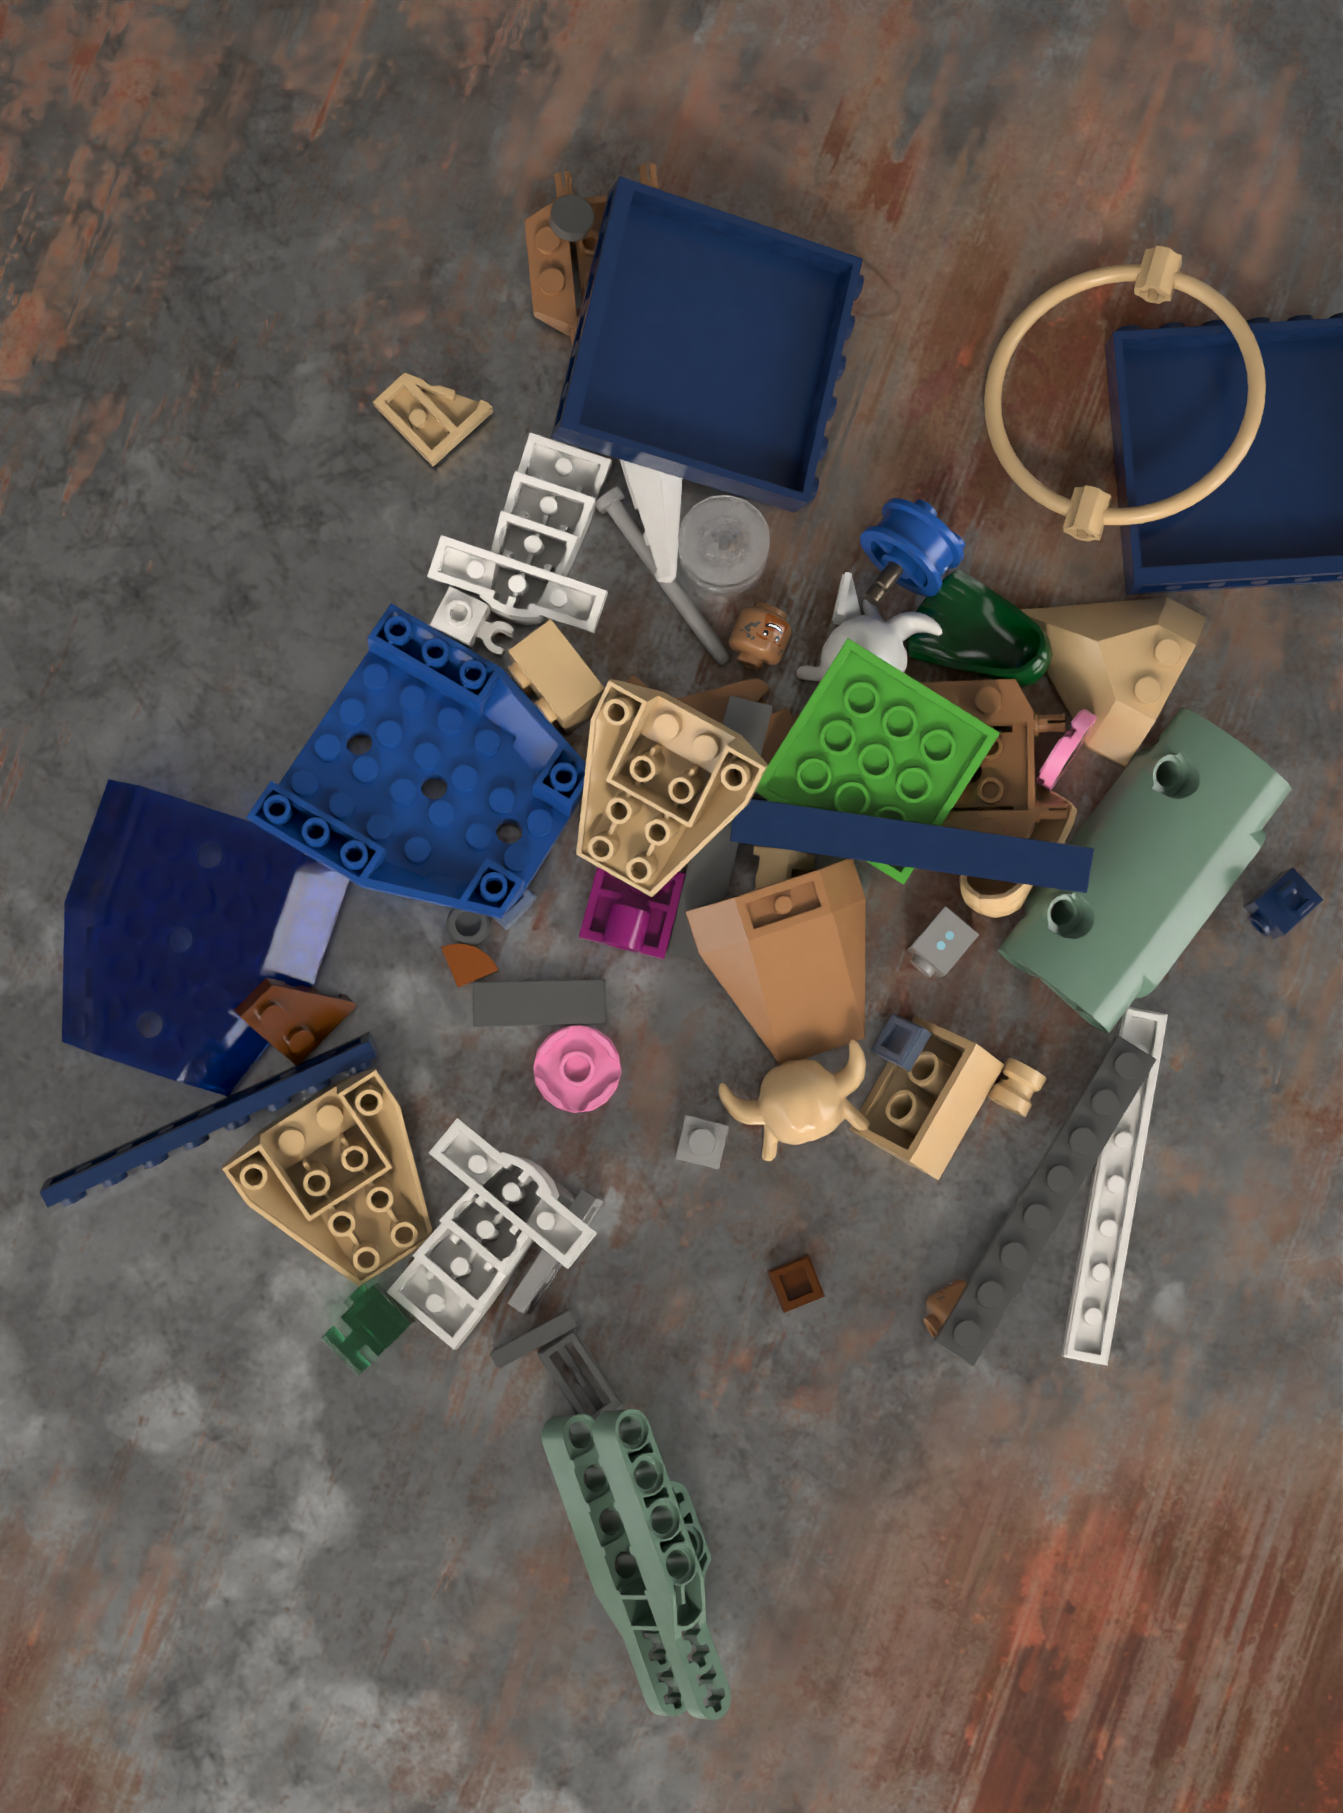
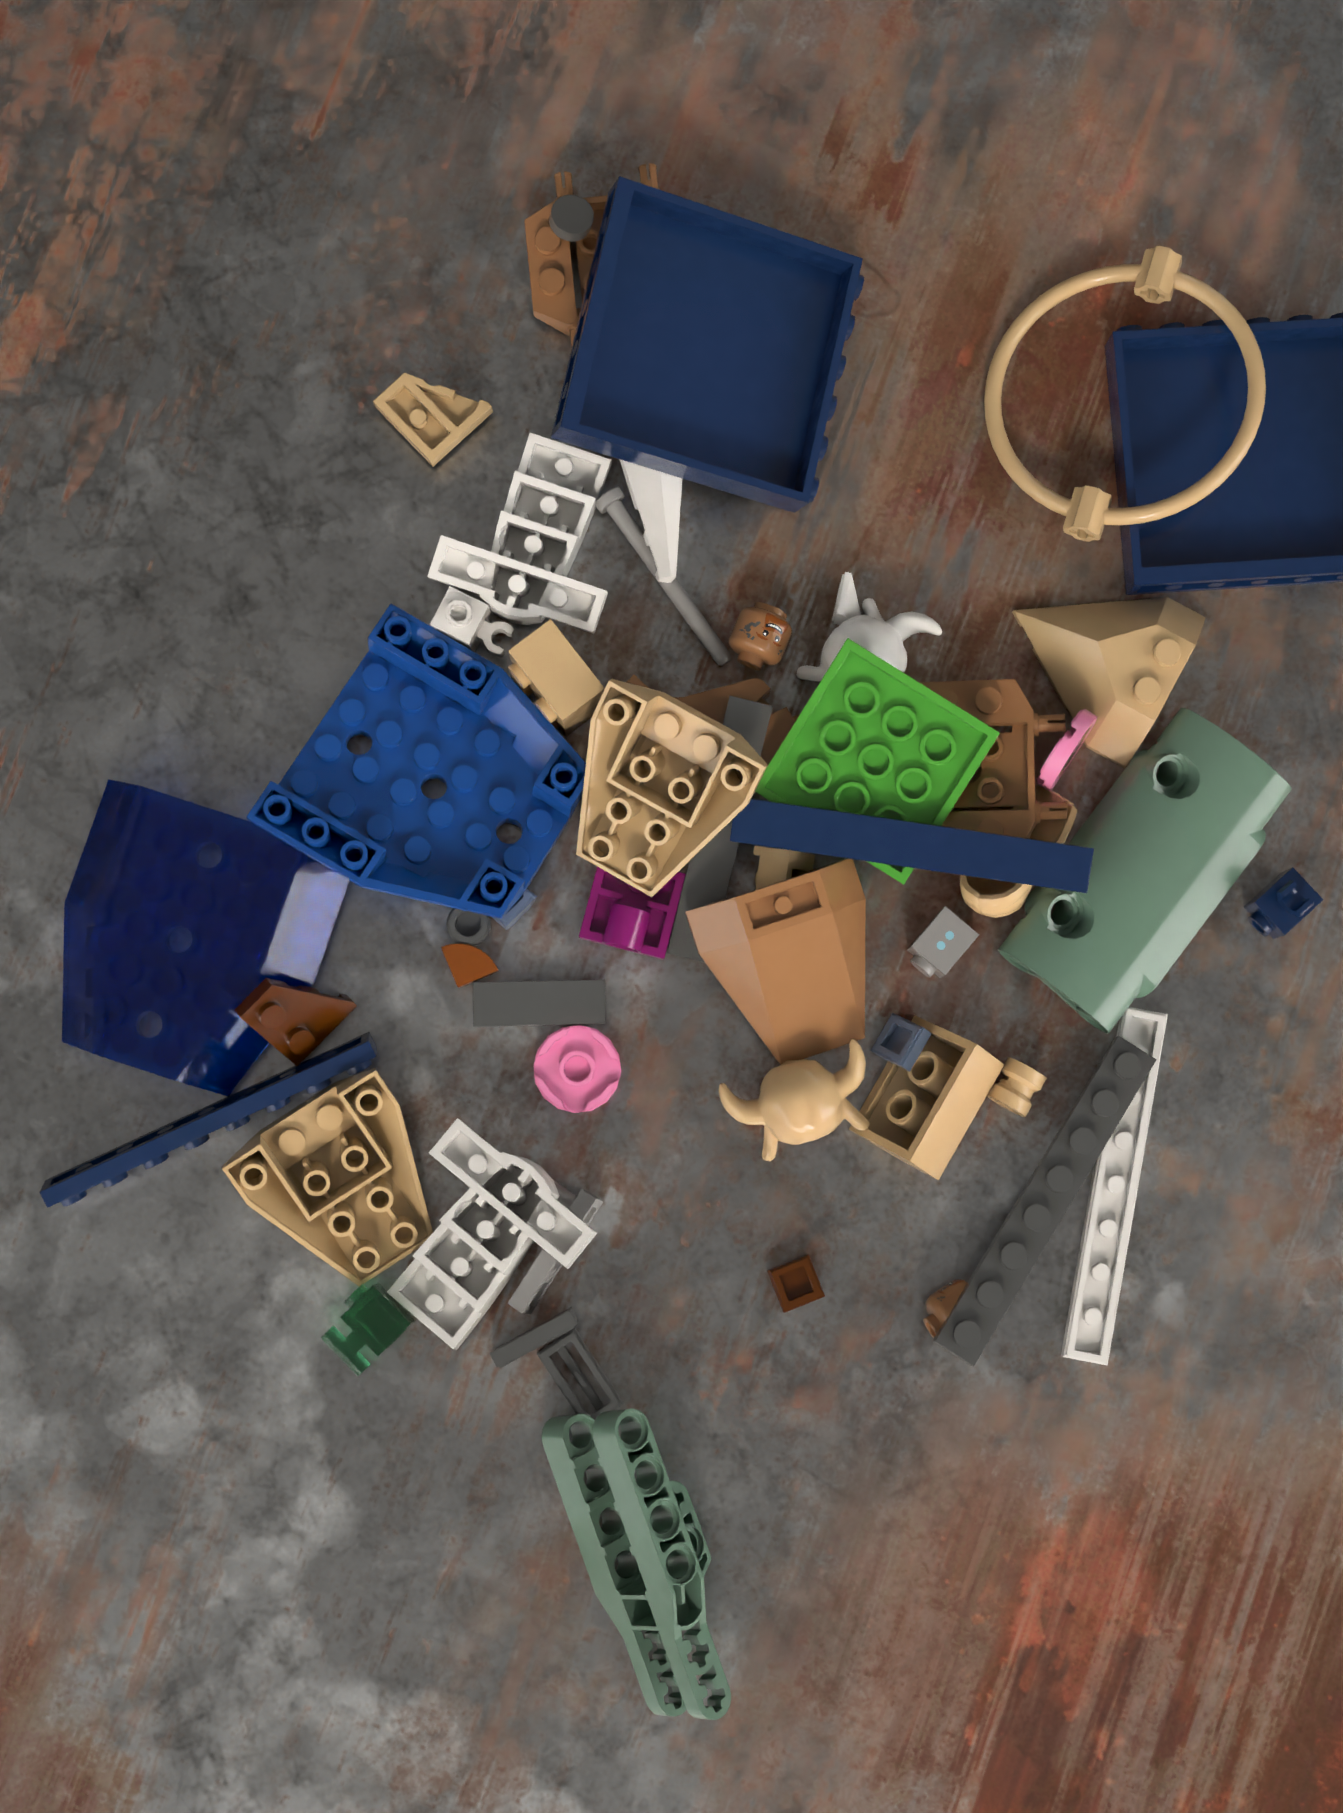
light grey brick [675,1115,729,1170] -> none
clear wheel [678,495,770,603] -> none
blue wheel [860,498,966,606] -> none
dark green hair [906,569,1053,688] -> none

